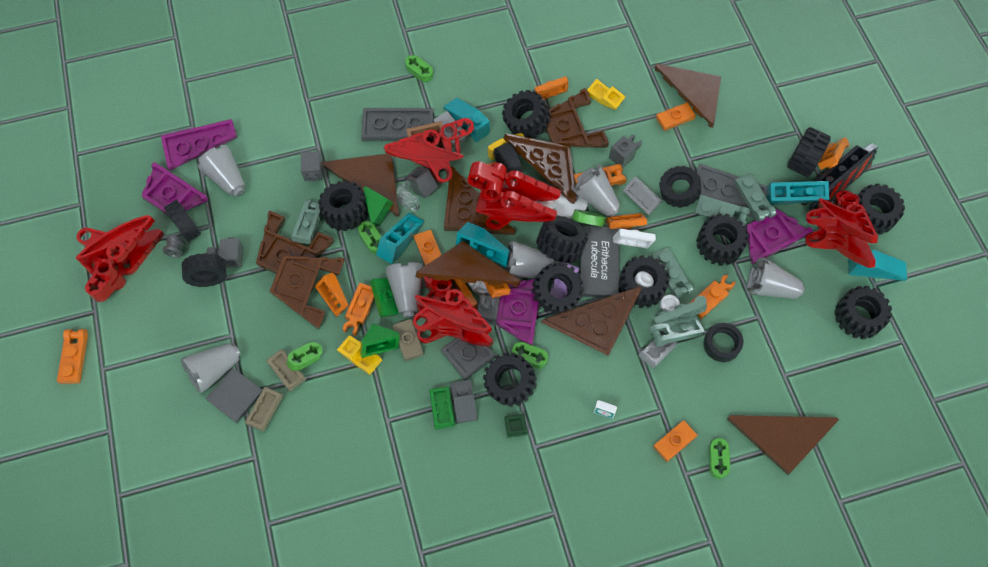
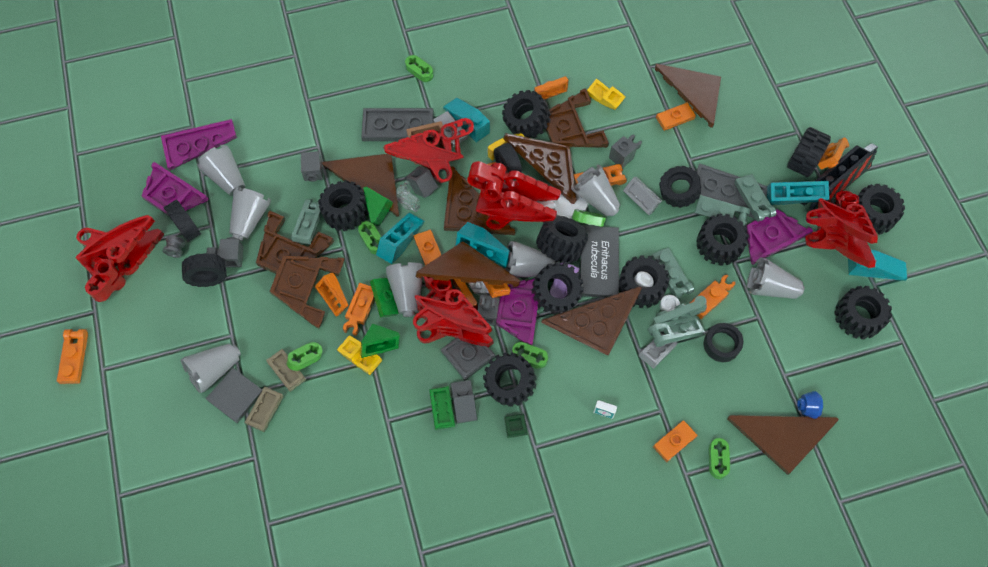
dark tan plate [393,319,424,362] -> none
orange plate [606,213,647,230] -> none
white plate [613,229,656,248] -> none
none -> light grey cone [229,187,271,241]
none -> blue cone [797,391,823,419]

